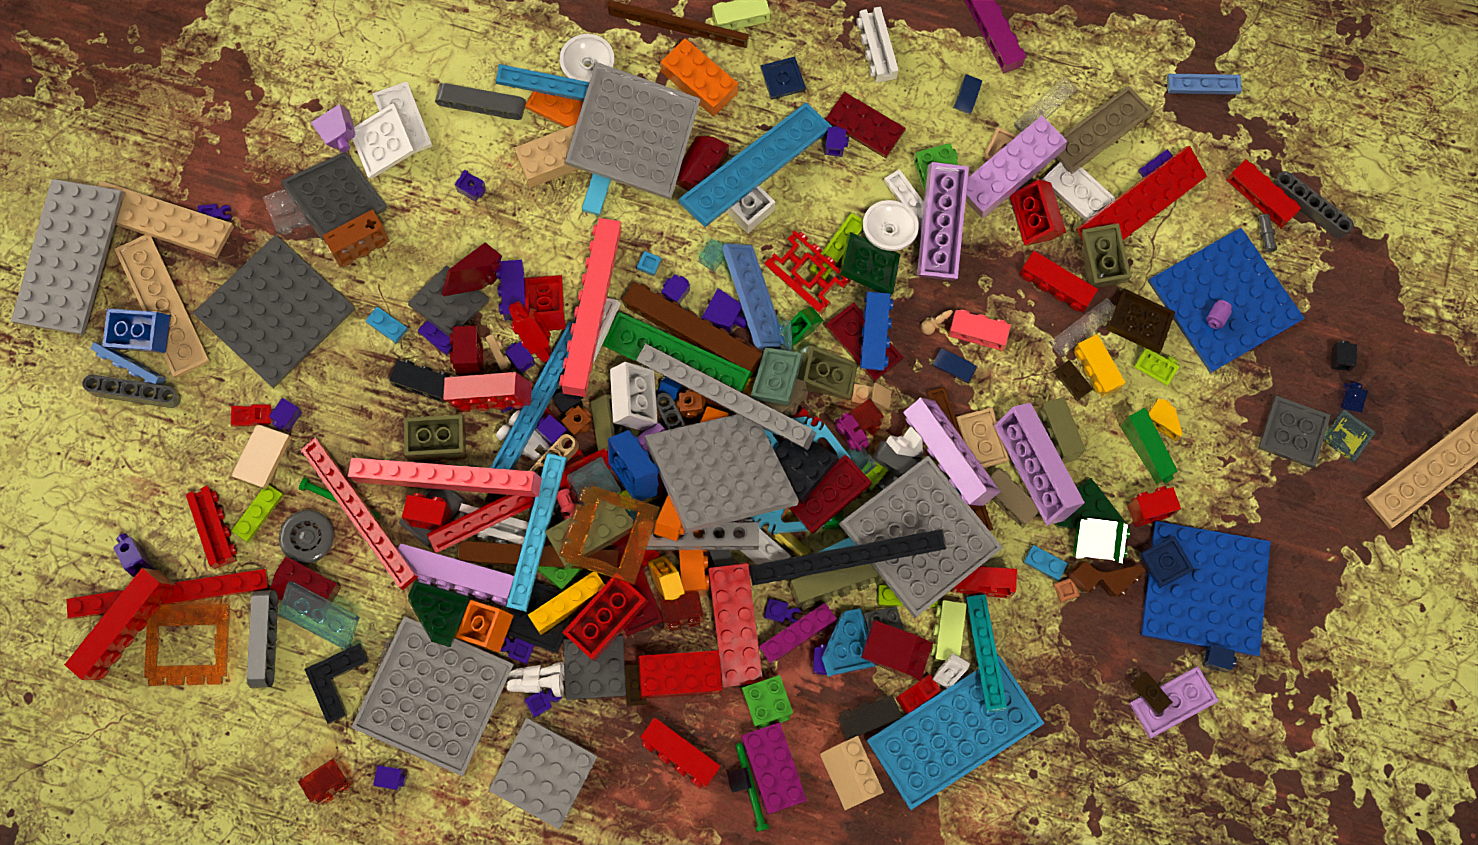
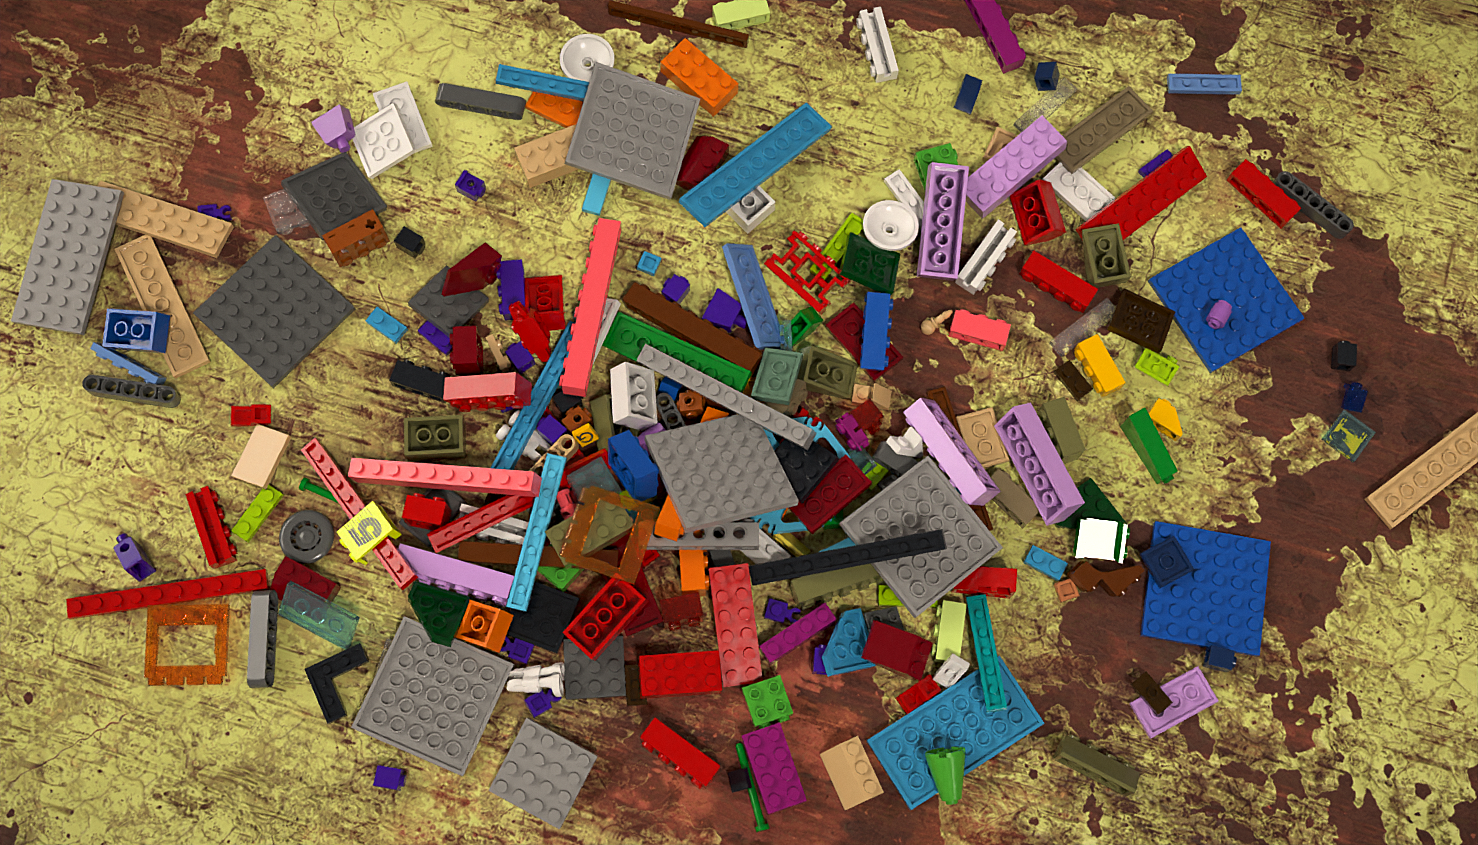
red brick [64,568,175,680] -> none
dark purple brick [269,398,302,431] -> none
clear red brick [298,758,354,805] -> none
yellow brick [528,571,605,635] -> none
yellow brick [647,555,685,600] -> none
clear light blue brick [699,239,725,272] -> none
dark blue tile [760,57,806,100] -> none
dark red plate [825,92,906,159] -> none
dark purple brick [825,126,849,157] -> none
clear smoke brick [836,693,902,741] -> none
dark blue slope [932,349,977,384] -> none
red brick [1128,486,1181,528] -> none
dark grey pin [1258,214,1277,253] -> none
dark grey plate [1258,395,1331,469] -> none
none -> neon yellow panel [337,501,402,565]
none -> black brick [394,226,426,259]
none -> yellow tile [572,423,599,447]
none -> bright green cone [925,746,966,805]
none -> white brick [955,219,1017,295]
none -> dark blue brick [1034,62,1060,91]
none -> olive slope [1052,735,1140,796]

